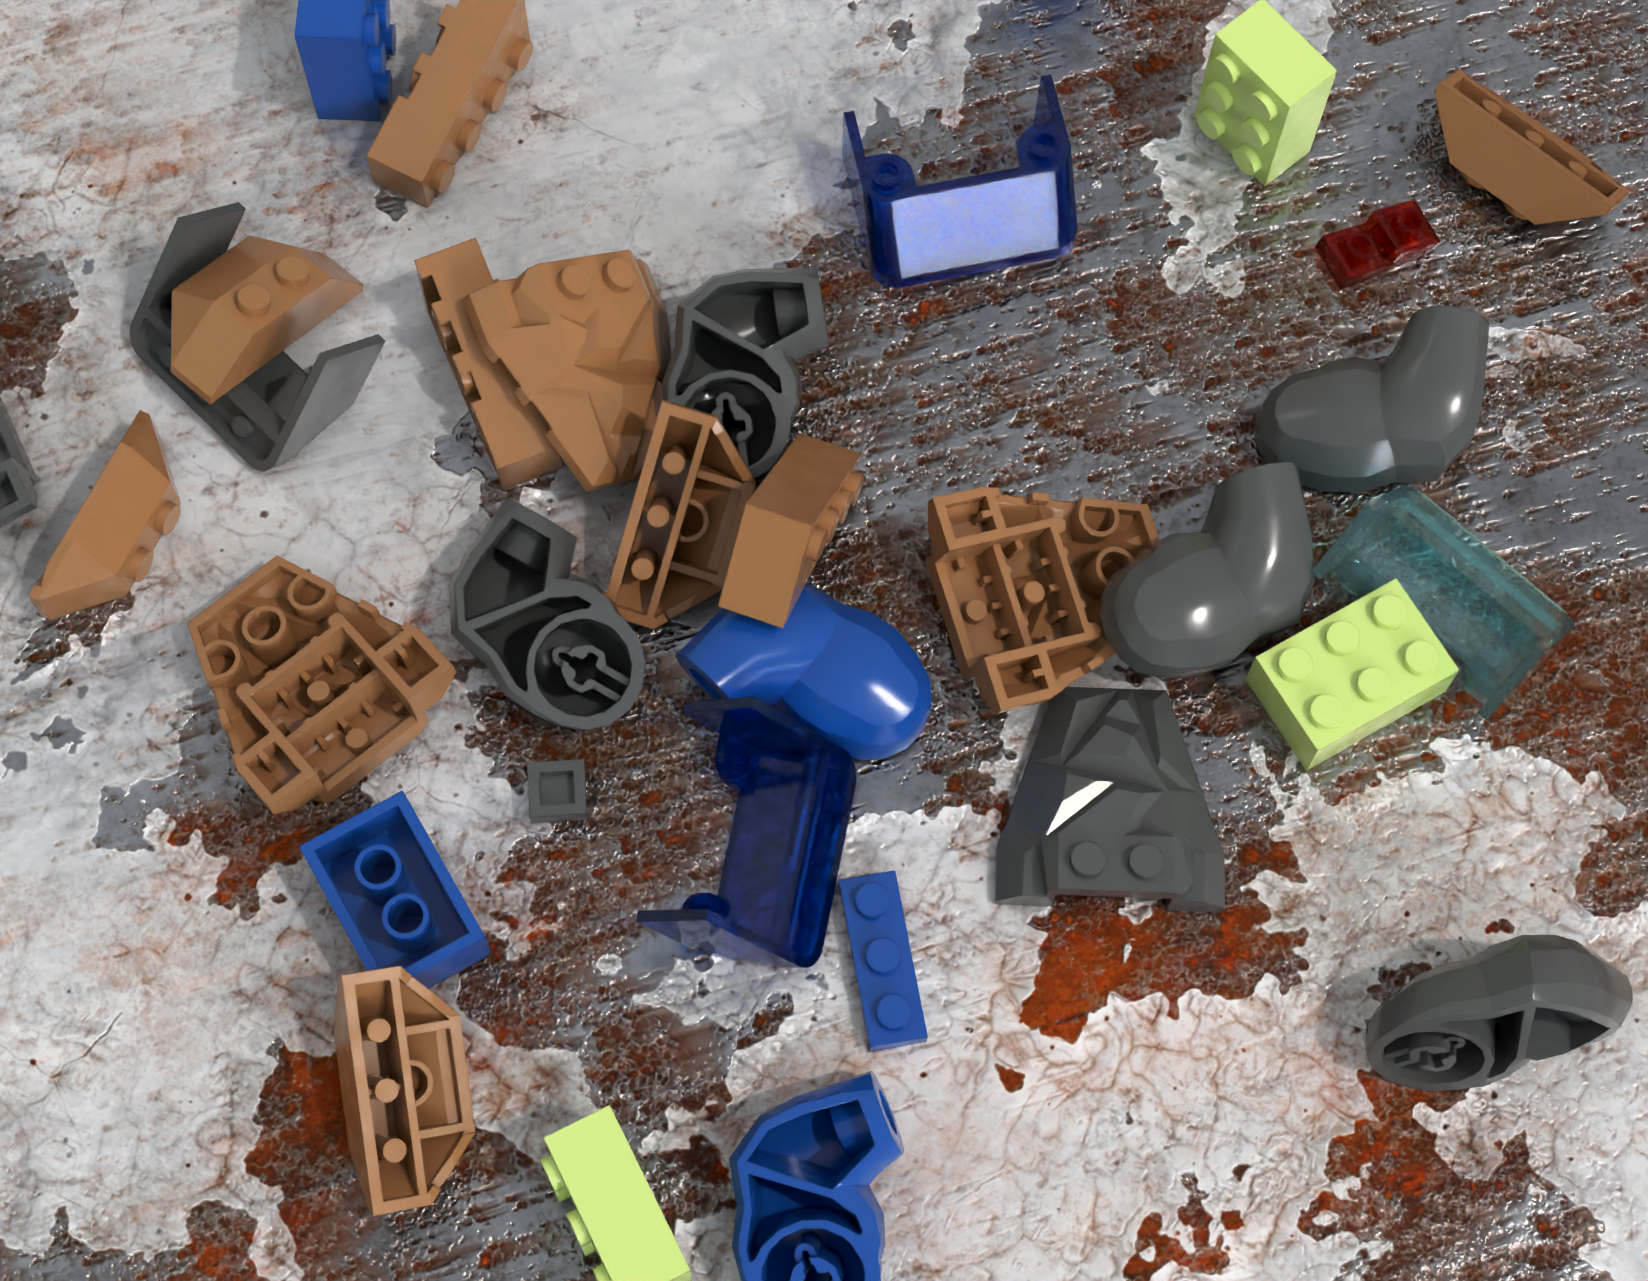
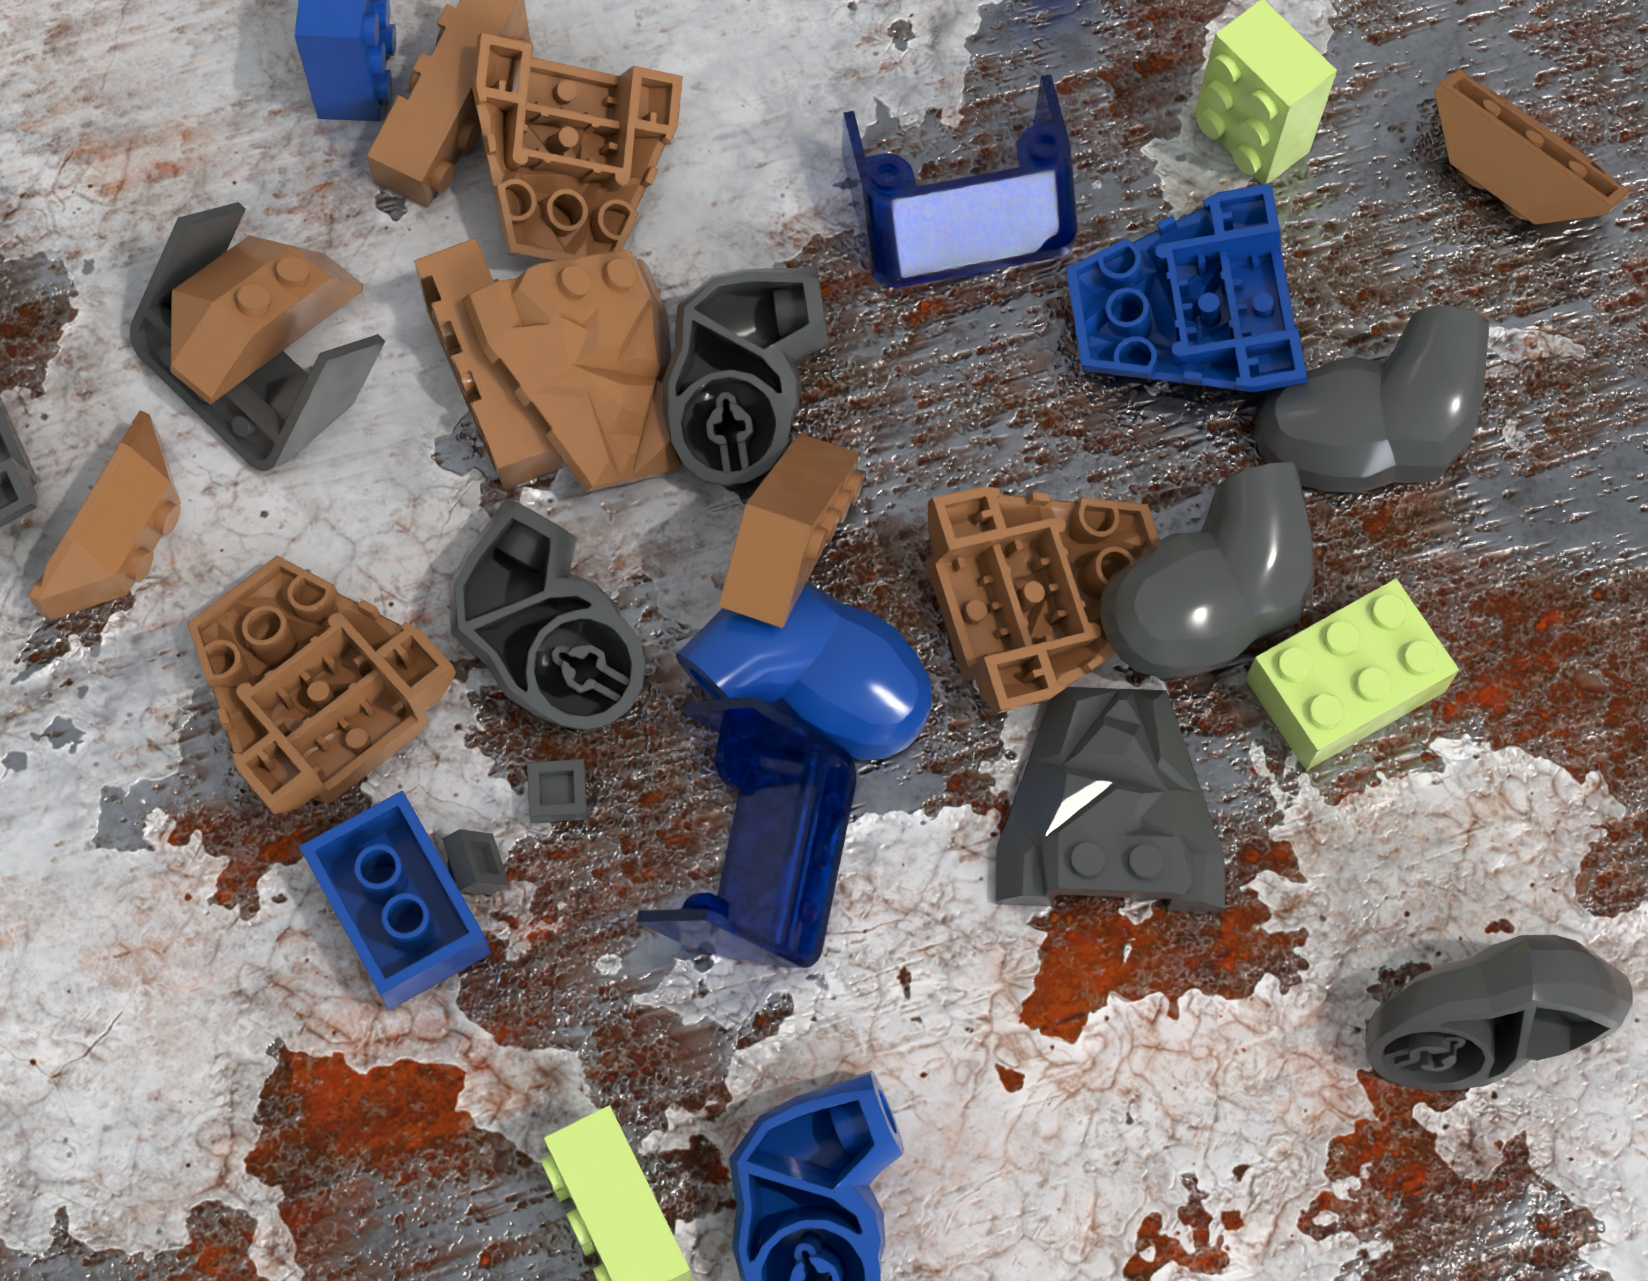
medium nougat wedge [333,965,475,1216] -> none
medium nougat wedge [606,400,756,629] -> none
blue plate [838,870,928,1052] -> none
clear light blue windscreen [1311,485,1575,720] -> none
clear red slope [1315,199,1441,289] -> none
none -> dark grey plate [442,829,510,895]
none -> medium nougat wedge [472,32,683,262]
none -> blue wedge [1066,183,1307,392]

